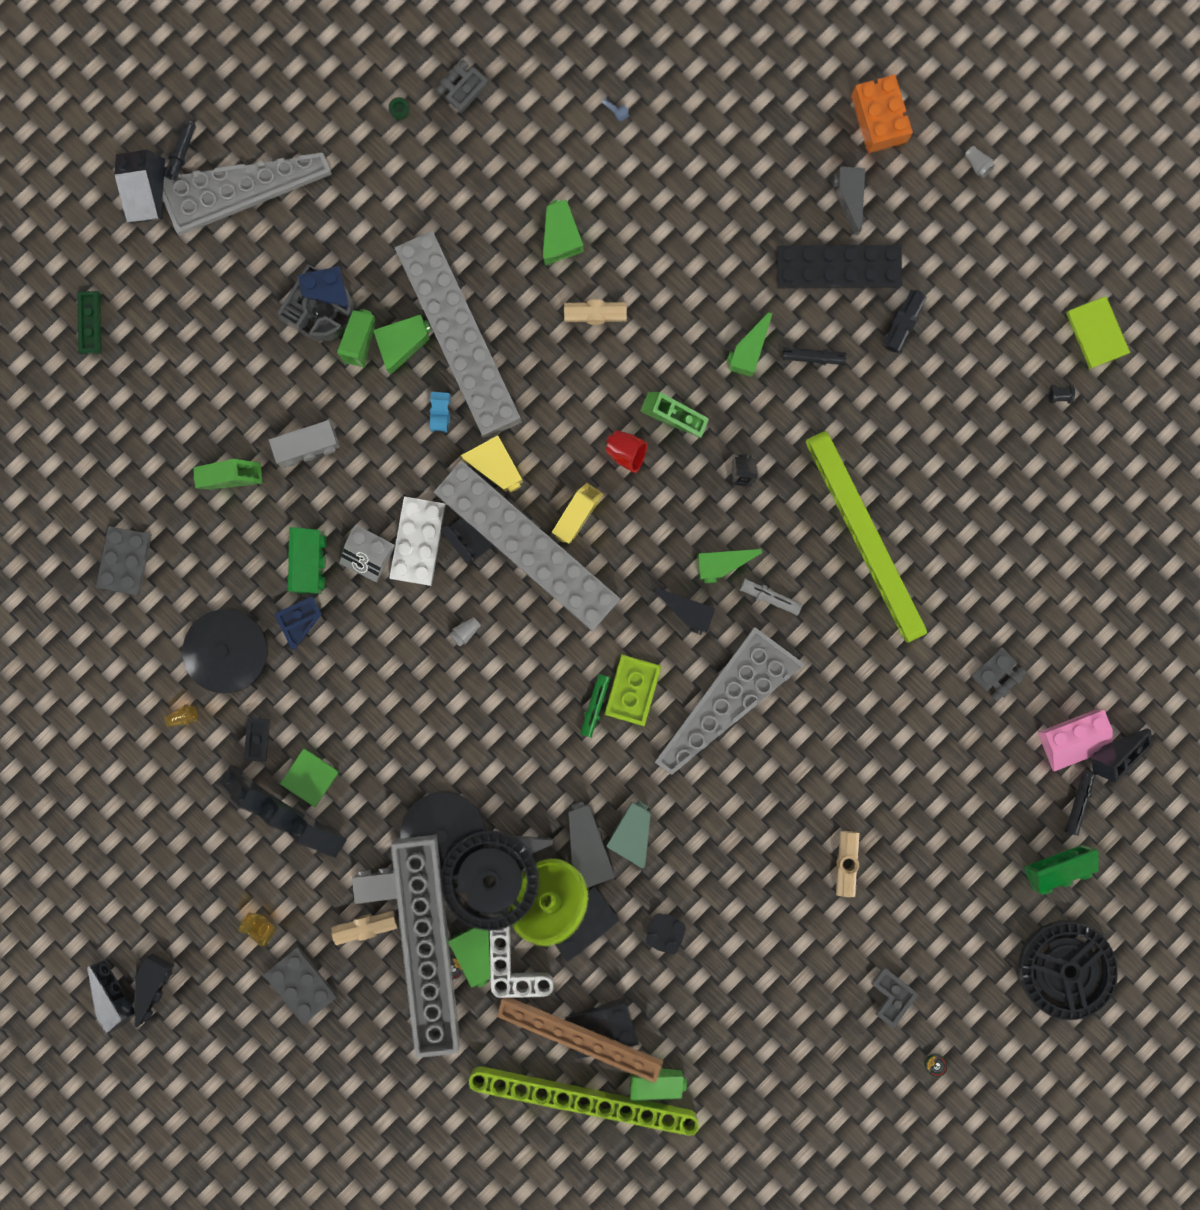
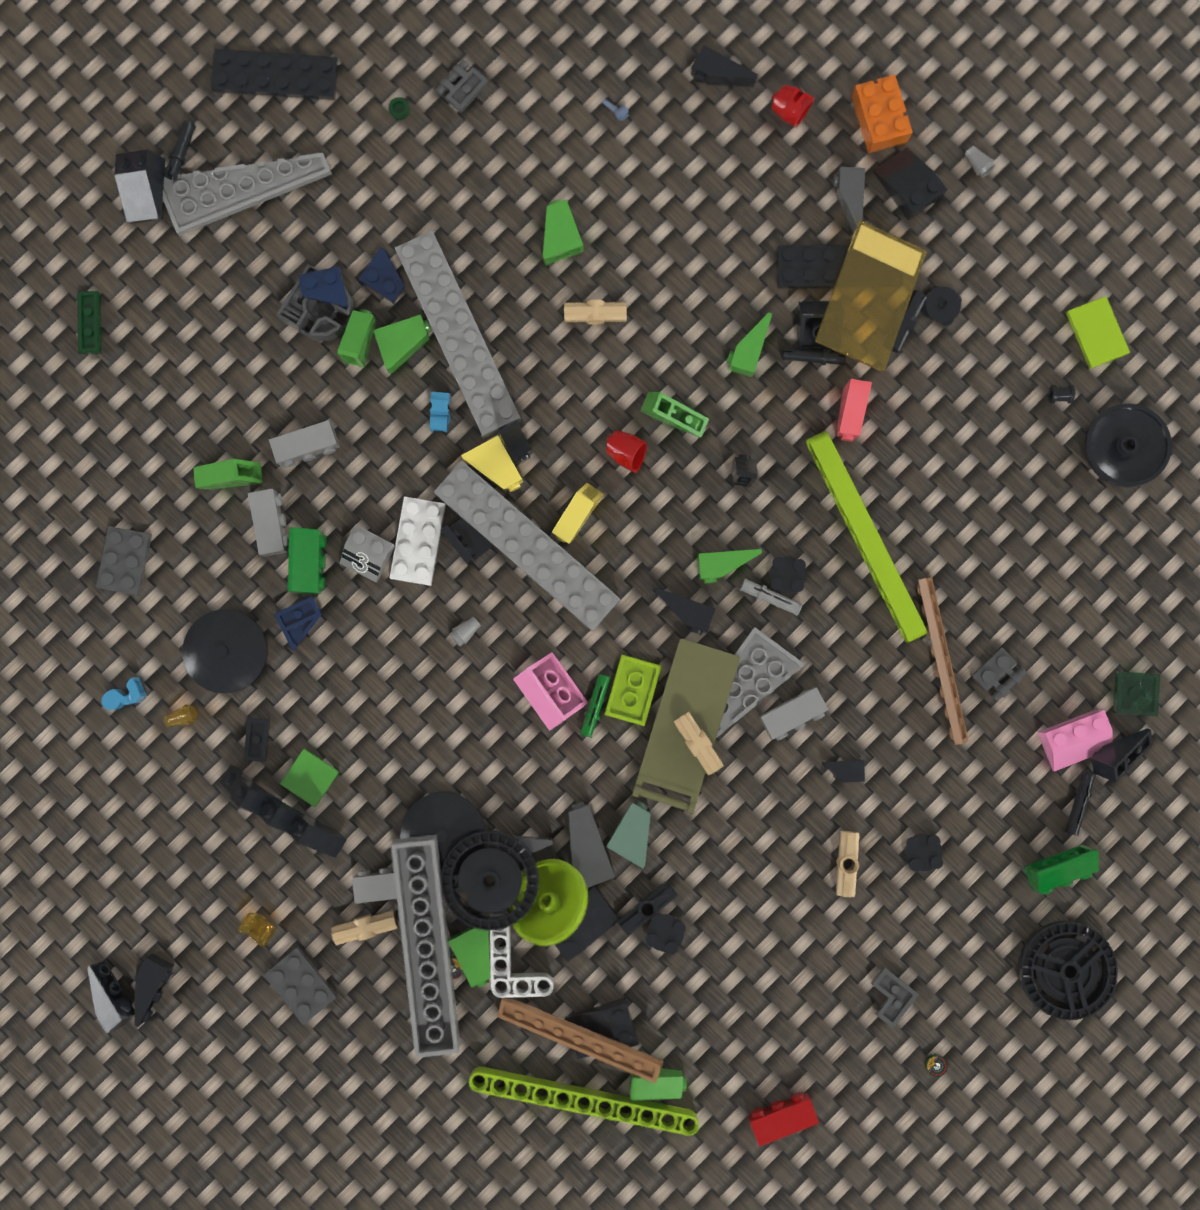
none -> dark azure leg [101,677,147,710]
none -> black plate [211,49,338,100]
none -> light grey brick [248,488,289,557]
none -> dark blue wing [359,247,405,304]
none -> black slope [498,420,532,464]
none -> bright pink slope [513,652,588,731]
none -> black piece [617,881,678,936]
none -> olive flag [632,639,740,815]
none -> tan piece [673,712,724,776]
none -> black slope [691,45,758,87]
none -> red brick [747,1092,819,1147]
none -> light grey brick [758,687,829,741]
none -> black piece [769,557,806,593]
none -> red helmet [771,85,815,128]
none -> black slope [797,301,844,350]
none -> clear yellow piece [815,220,927,372]
none -> black slope [822,760,865,782]
none -> coral slope [836,379,872,442]
none -> black slope [873,148,948,221]
none -> black piece [905,834,943,871]
none -> medium nougat plate [917,577,969,745]
none -> black piece [922,286,962,326]
none -> black dish [1084,404,1172,487]
none -> clear green plate [1113,671,1160,716]

